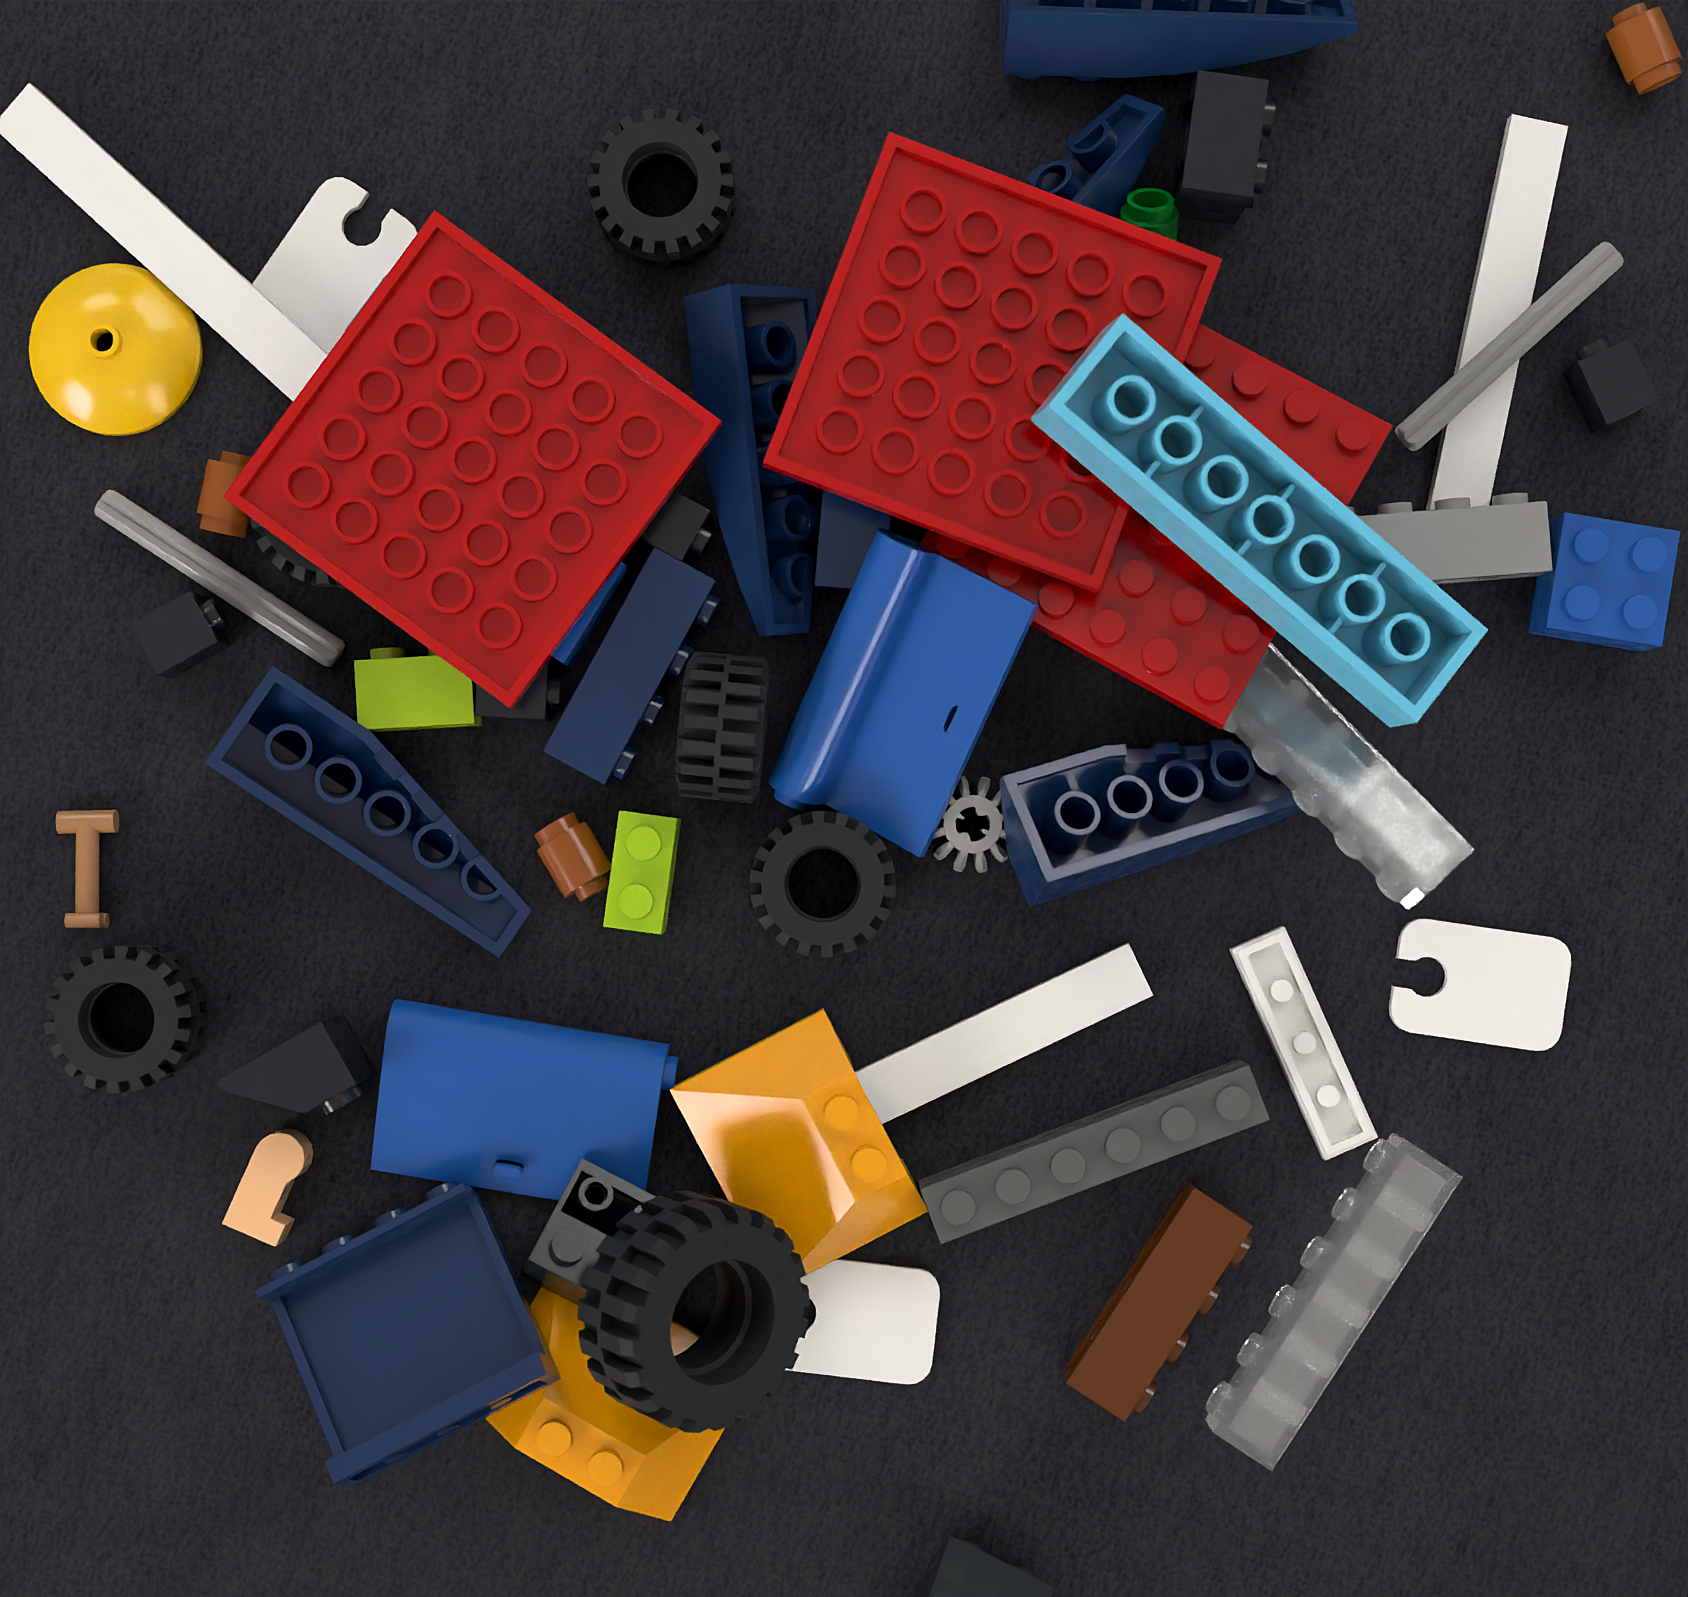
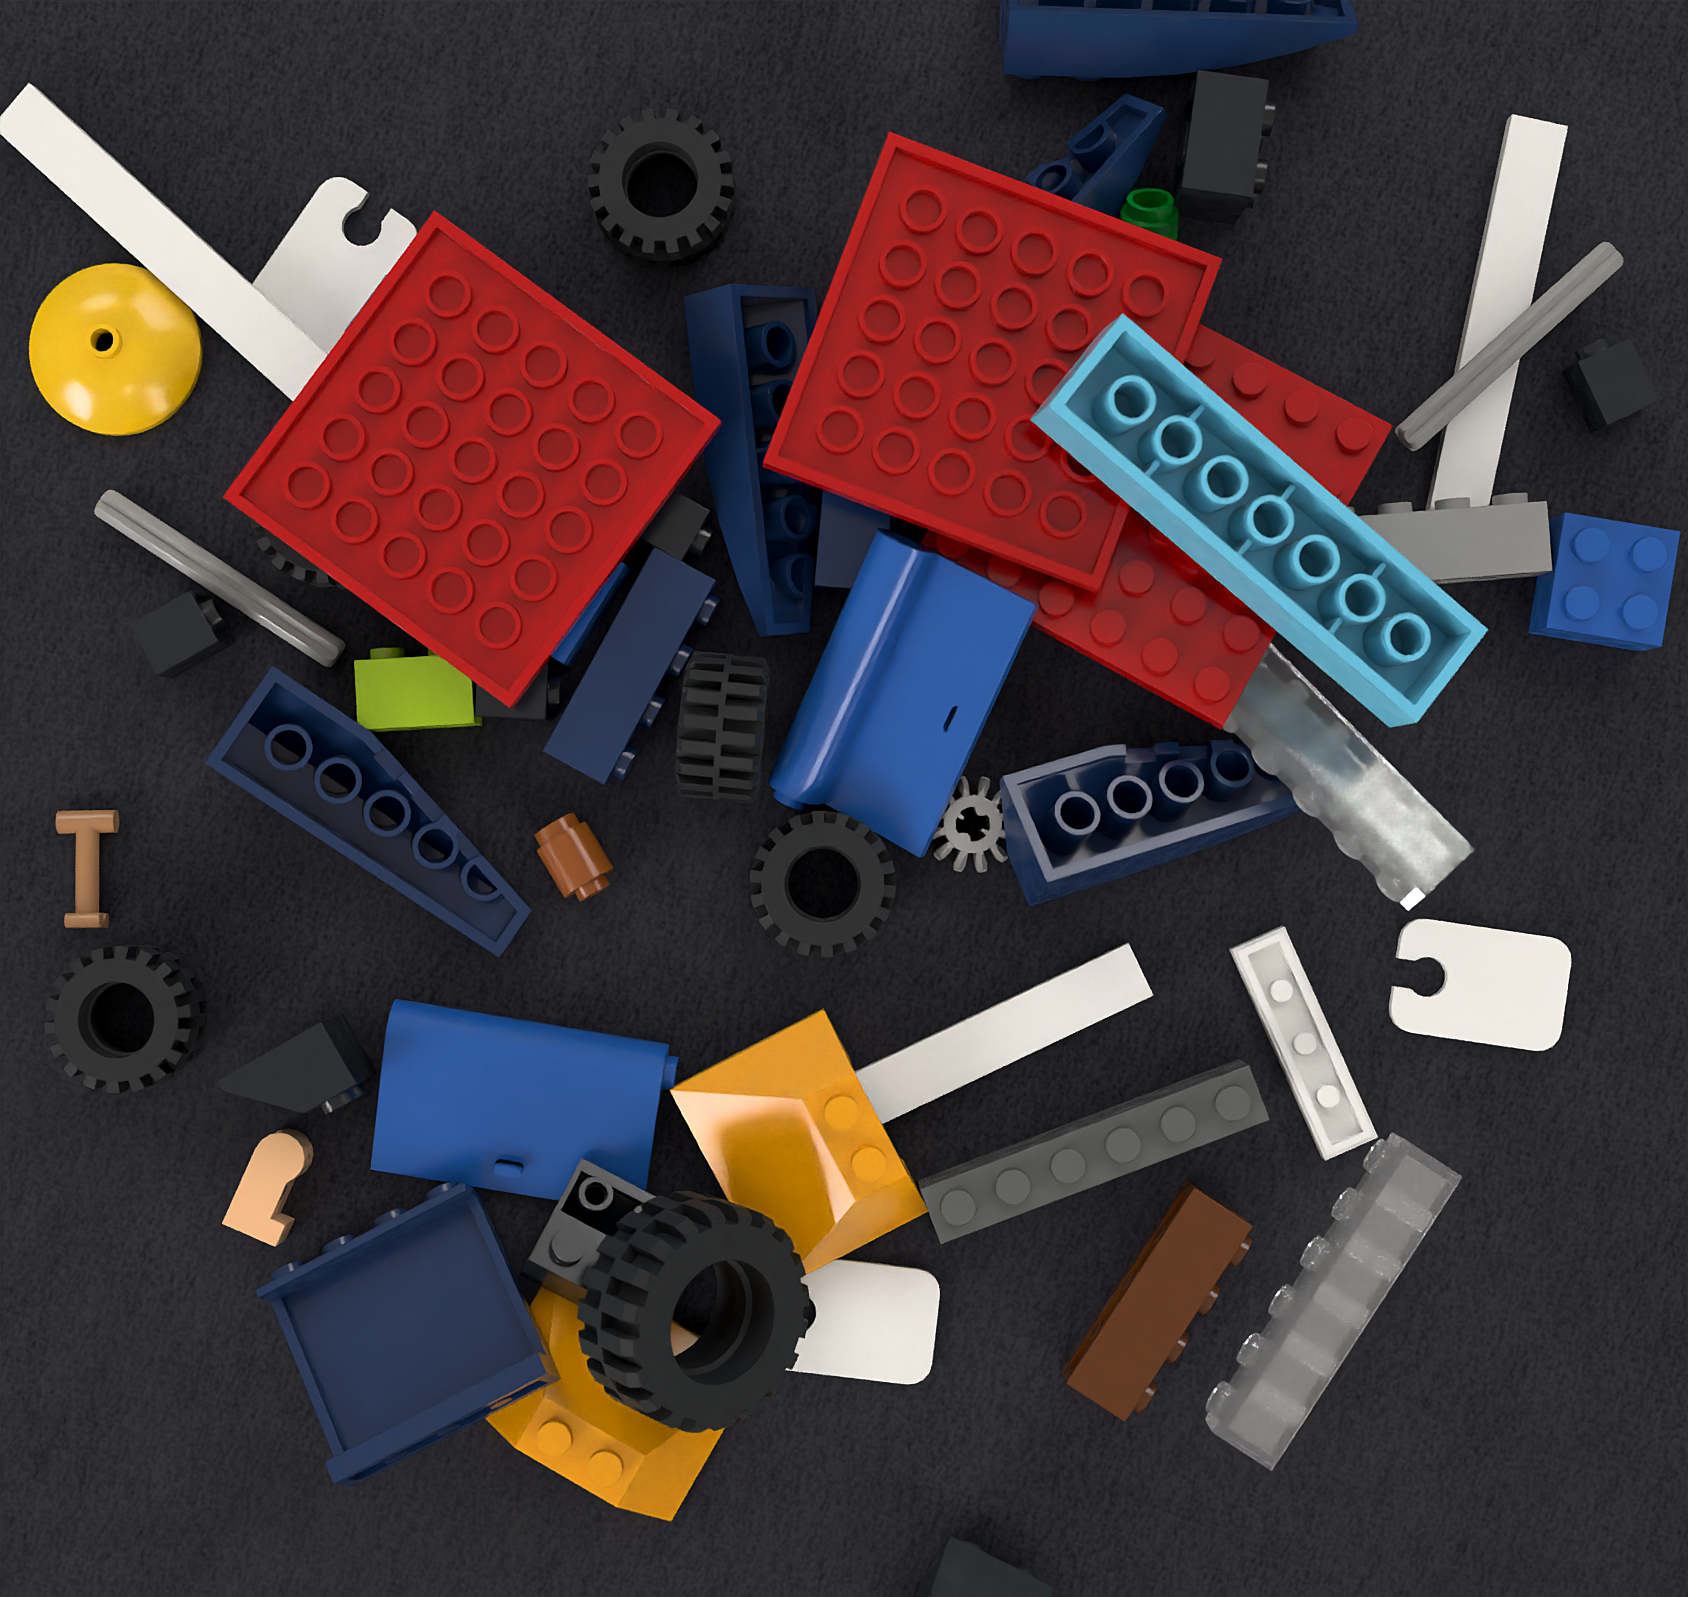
dark orange brick [196,450,252,538] -> none
lime brick [603,811,681,934] -> none
dark orange brick [1605,2,1683,95] -> none

